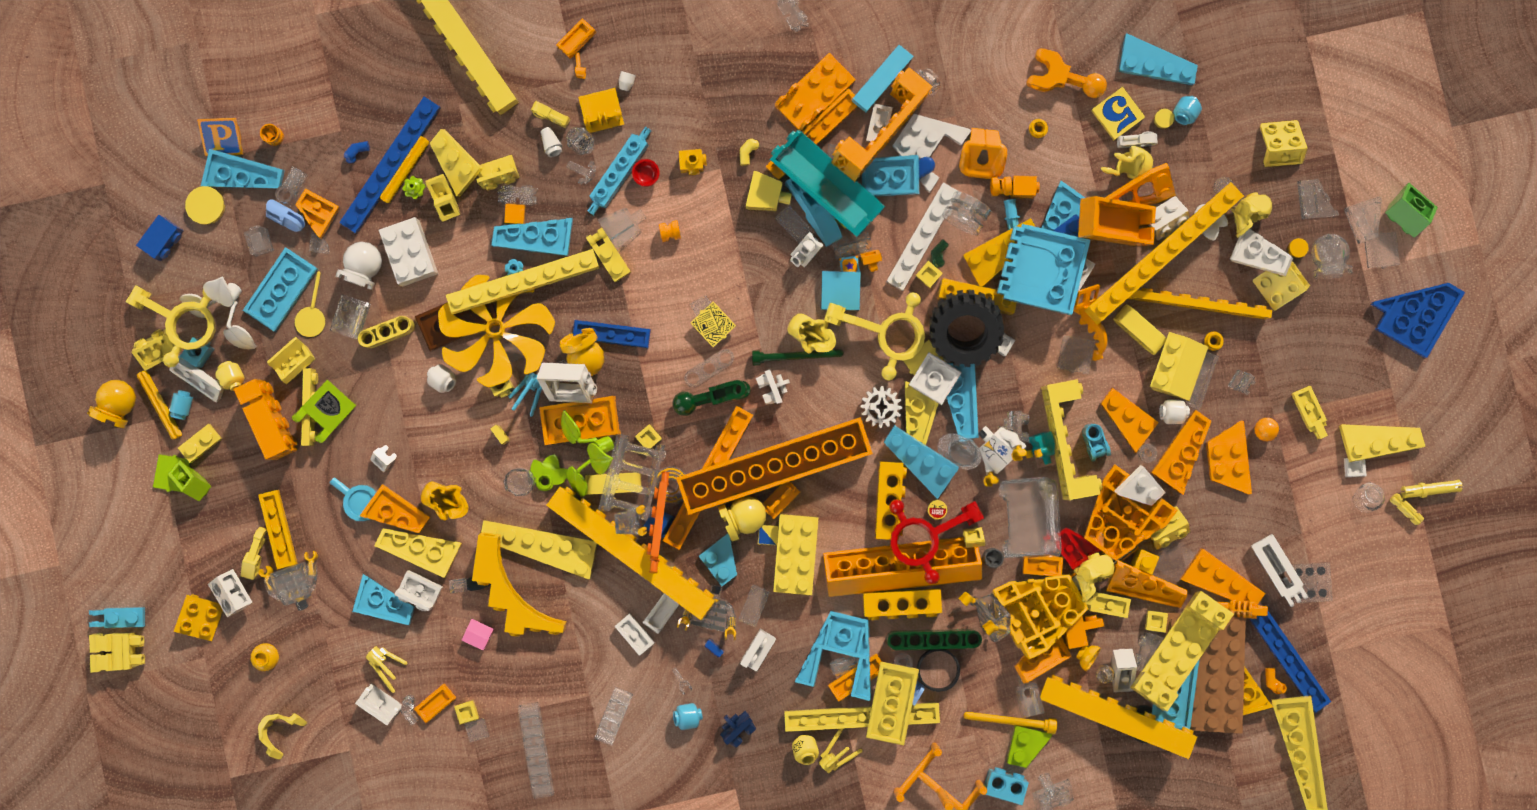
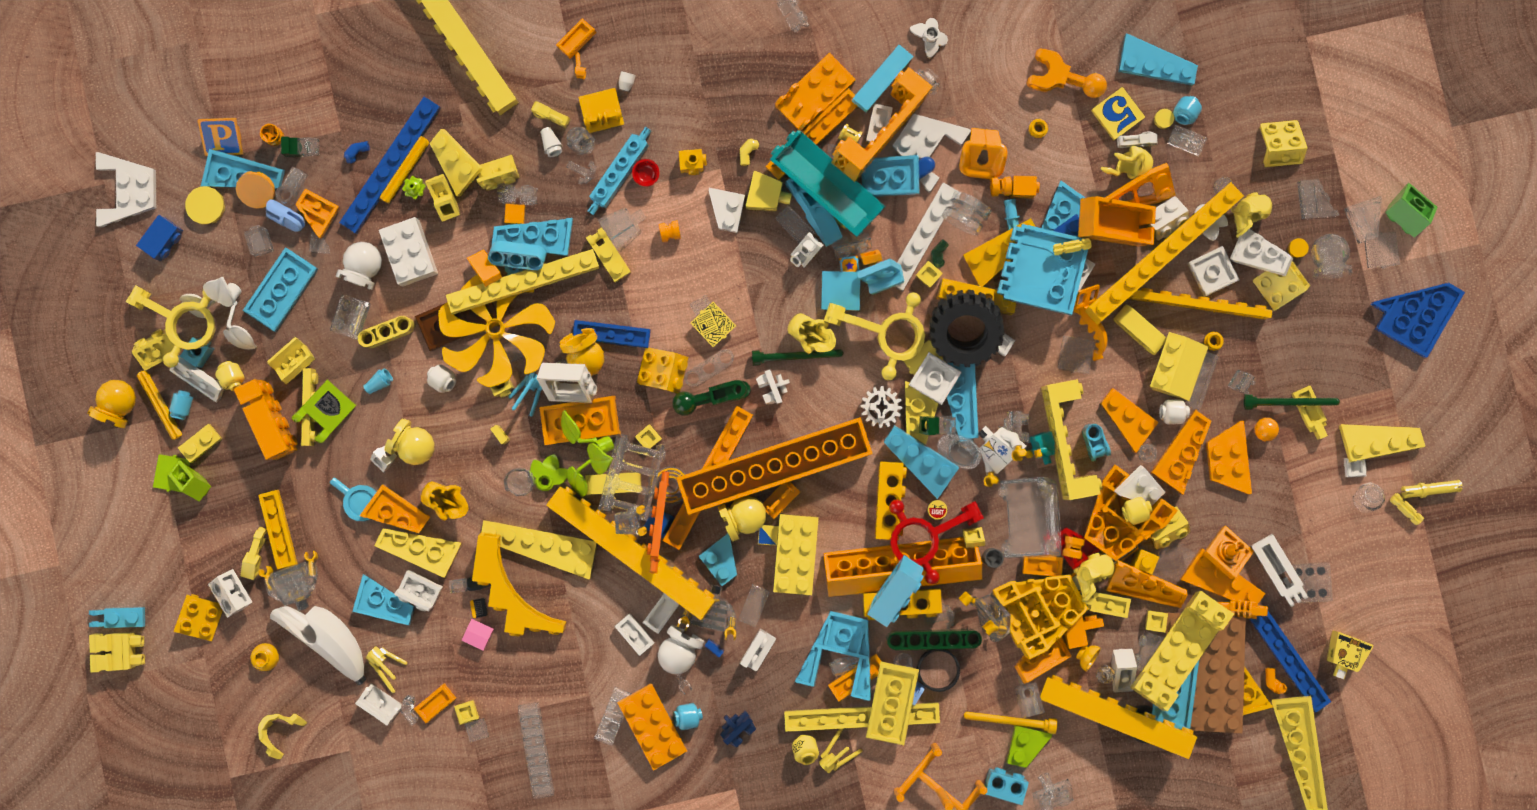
light yellow piece [295,271,325,337] -> none
none -> white wing [96,152,156,227]
none -> light orange tile [236,171,275,209]
none -> white piece [270,606,366,685]
none -> leg [281,136,319,157]
none -> medium azure cone [363,368,393,394]
none -> light yellow tile [384,418,435,465]
none -> light orange tile [467,249,502,287]
none -> black sticker [470,598,488,618]
none -> medium azure beam [488,241,547,270]
none -> light orange plate [617,684,687,771]
none -> yellow bracket [637,347,689,394]
none -> white tile [658,625,704,674]
none -> white wing [709,188,745,233]
none -> light yellow bush [838,123,863,143]
none -> medium azure bracket [857,259,904,295]
none -> medium azure brick [867,555,924,627]
none -> white animal [909,18,948,58]
none -> leg [919,416,956,435]
none -> clear piece [924,603,955,630]
none -> light yellow axle [1053,238,1092,255]
none -> light orange wheel [1062,536,1085,559]
none -> light yellow head [1122,497,1153,525]
none -> clear hips [1168,125,1207,156]
none -> white tile [1187,246,1239,297]
none -> light orange plate [1203,525,1254,580]
none -> dark green piece [1244,394,1340,410]
none -> light yellow torso [1327,630,1374,679]

